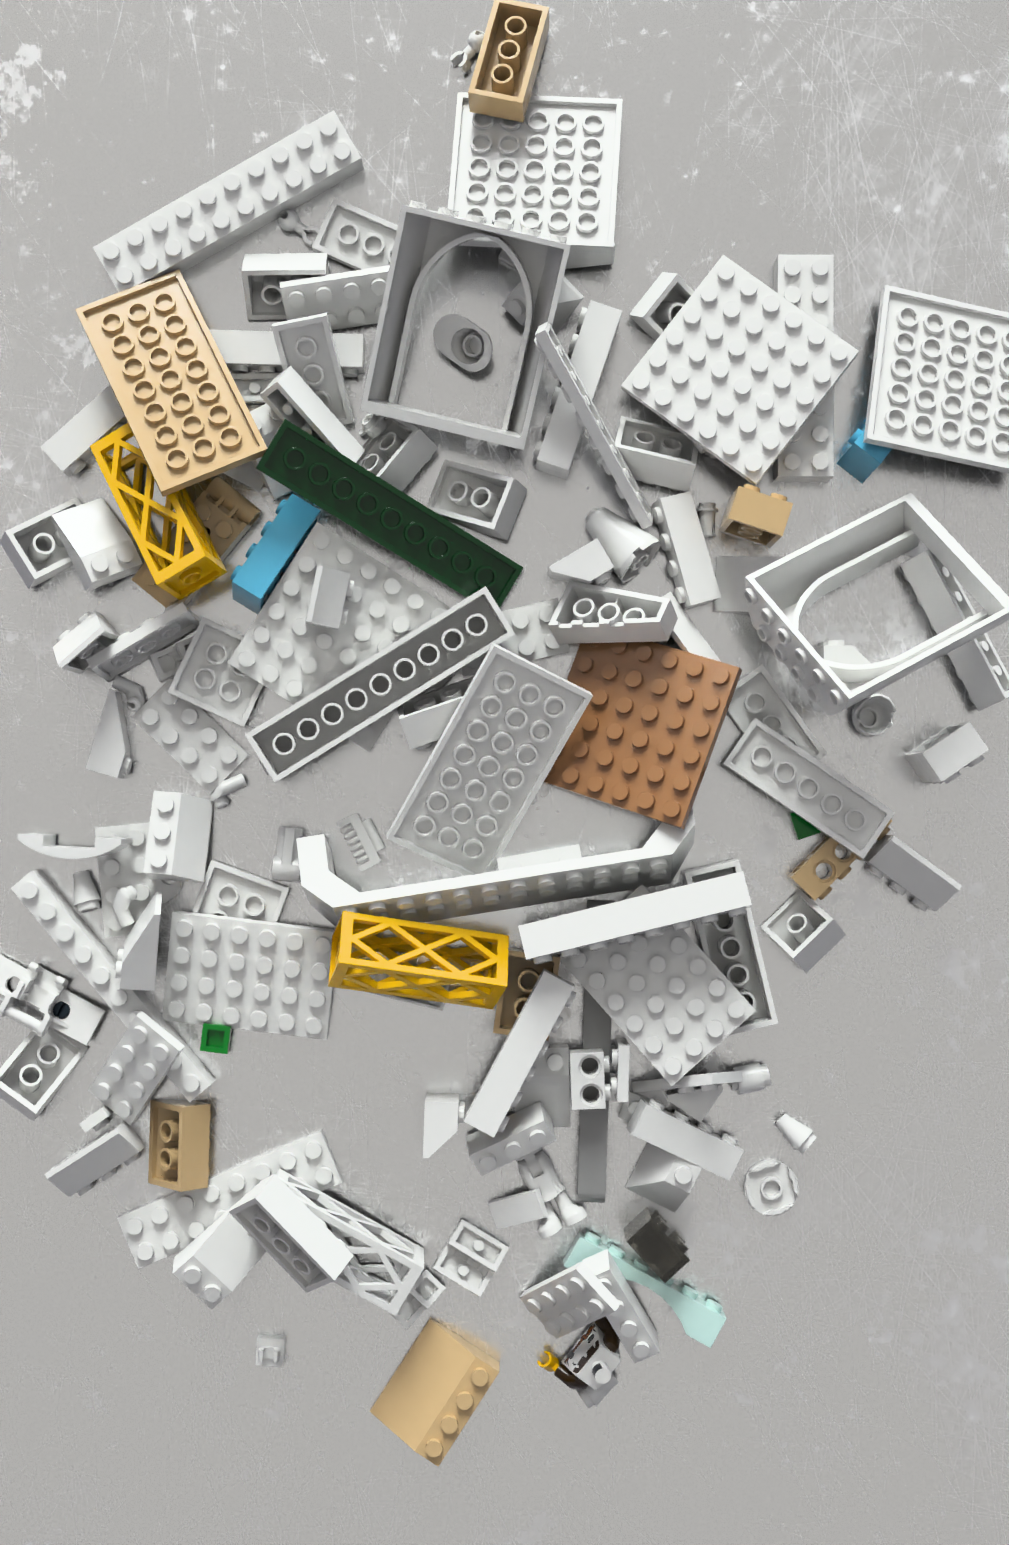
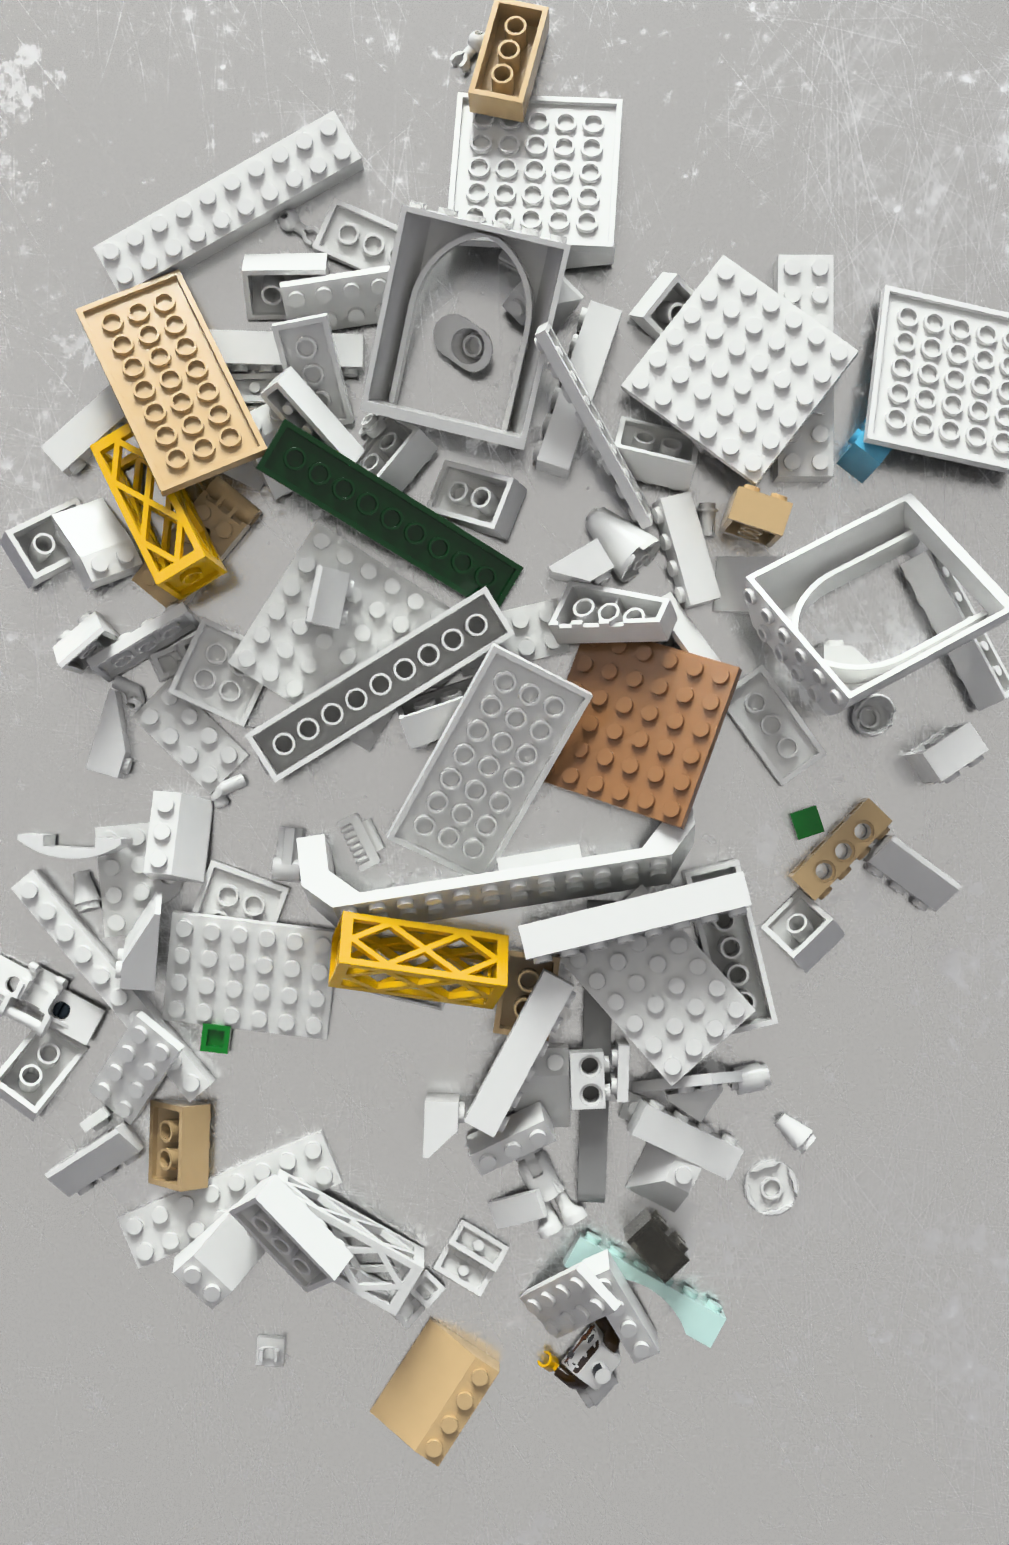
white arm [113,886,137,928] -> none
medium azure wedge [230,493,321,614] -> none
white plate [723,718,895,859] -> none

